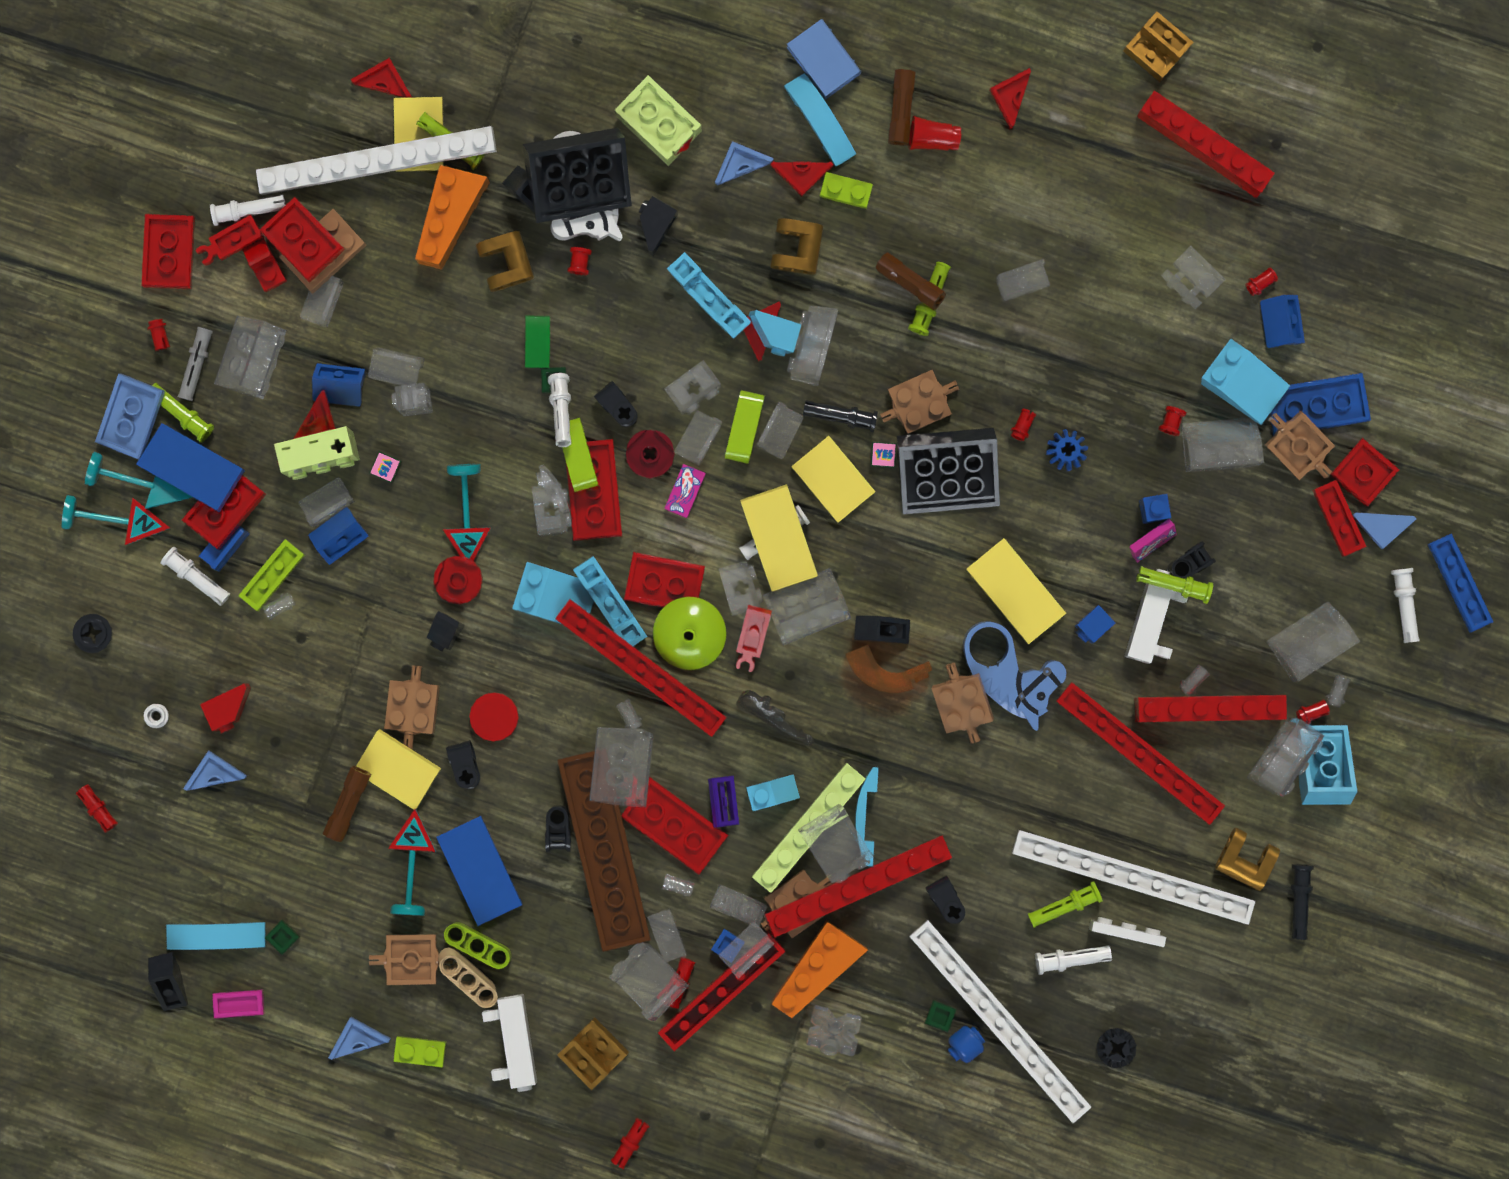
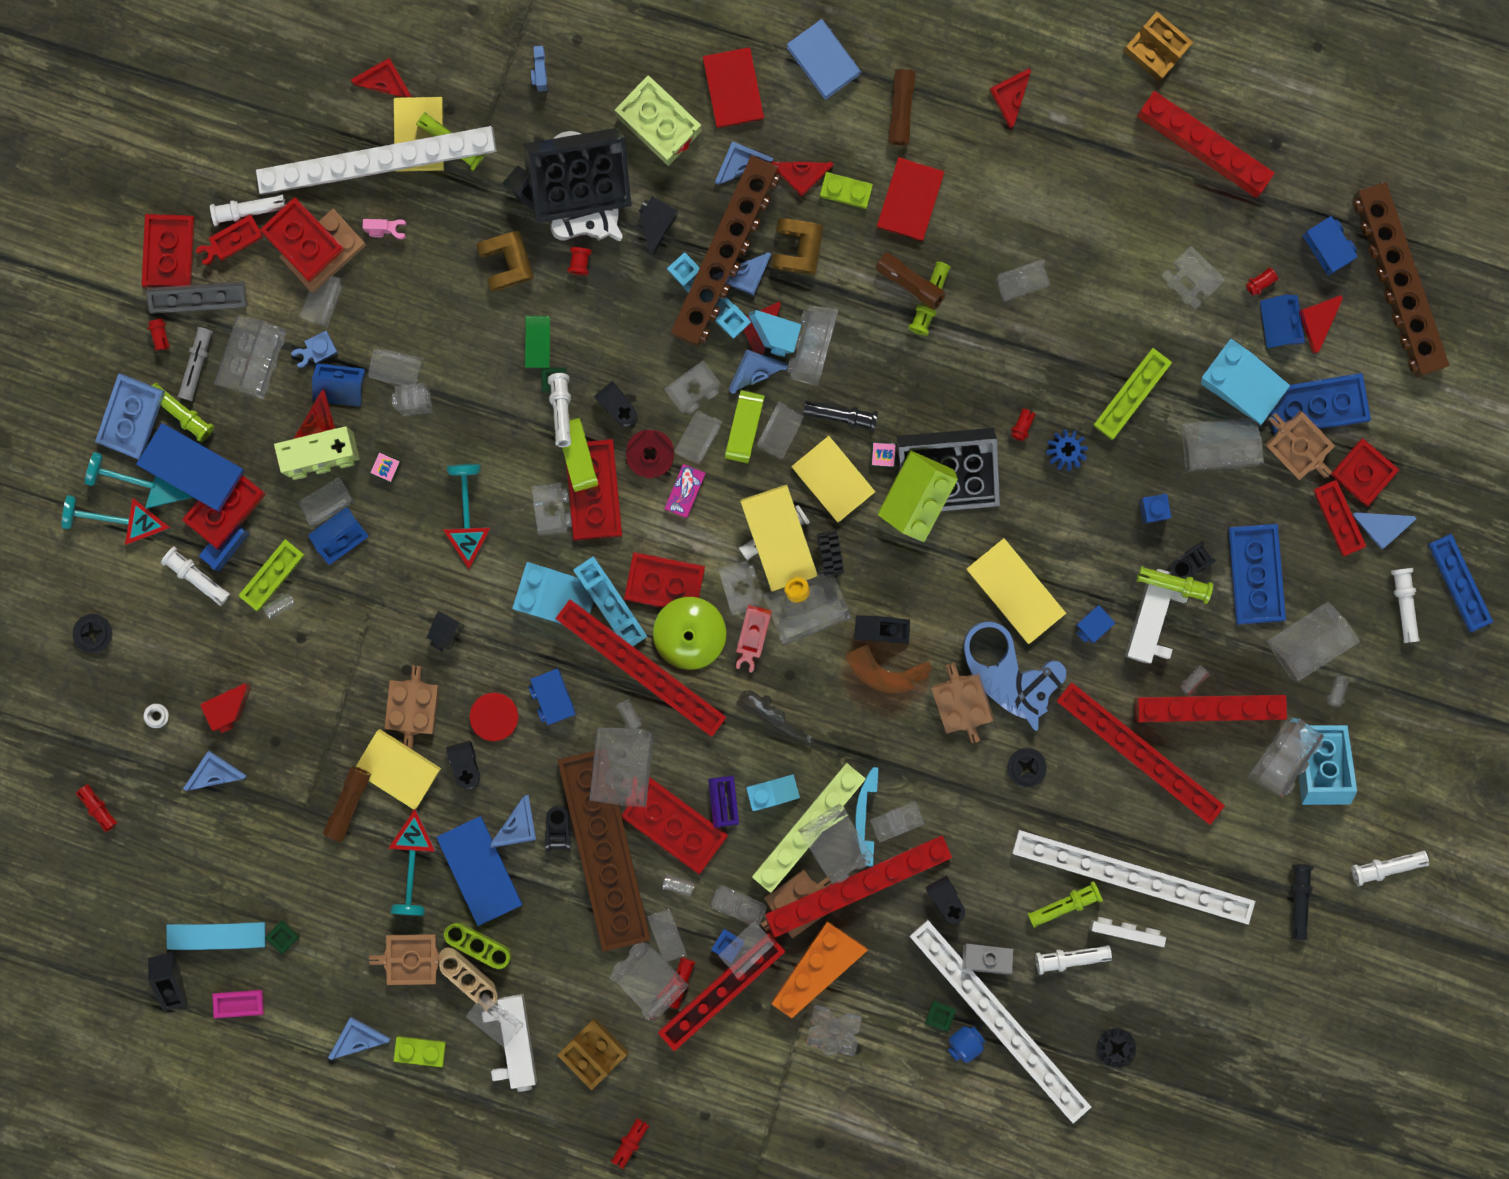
red slope [242,238,287,292] -> none
orange wedge [415,165,490,269] -> none
red tile [433,556,483,604] -> none
clear slope [536,465,571,513] -> none
medium azure slope [784,73,856,167] -> none
medium nougat plate [880,370,959,434] -> none
red plant [908,116,961,151] -> none
dark pink tile [1130,519,1177,563] -> none
red bush [1158,406,1187,436] -> none
pearl gold connector [1215,827,1280,891] -> none
red pin [1296,700,1330,725] -> none
none -> dark grey tile [146,281,248,314]
none -> medium blue plate [291,331,338,368]
none -> bright pink plate [363,219,407,240]
none -> clear panel [466,993,523,1047]
none -> medium blue tile [490,795,536,848]
none -> blue brick [528,669,577,725]
none -> medium blue plate [531,46,548,92]
none -> reddish brown brick [671,155,781,348]
none -> red tile [703,47,764,128]
none -> medium blue tile [712,252,771,296]
none -> medium blue tile [729,350,788,393]
none -> yellow tile [785,577,810,603]
none -> black tyre [817,530,844,577]
none -> clear brick [869,801,925,843]
none -> red tile [877,157,945,242]
none -> lime slope [877,450,958,542]
none -> light grey plate [962,944,1013,975]
none -> black gear [1007,748,1047,787]
none -> lime plate [1093,348,1172,440]
none -> blue tile [1228,524,1286,625]
none -> red tile [1299,295,1343,353]
none -> blue brick [1302,216,1358,276]
none -> white pin [1352,850,1429,887]
none -> reddish brown brick [1353,182,1450,378]

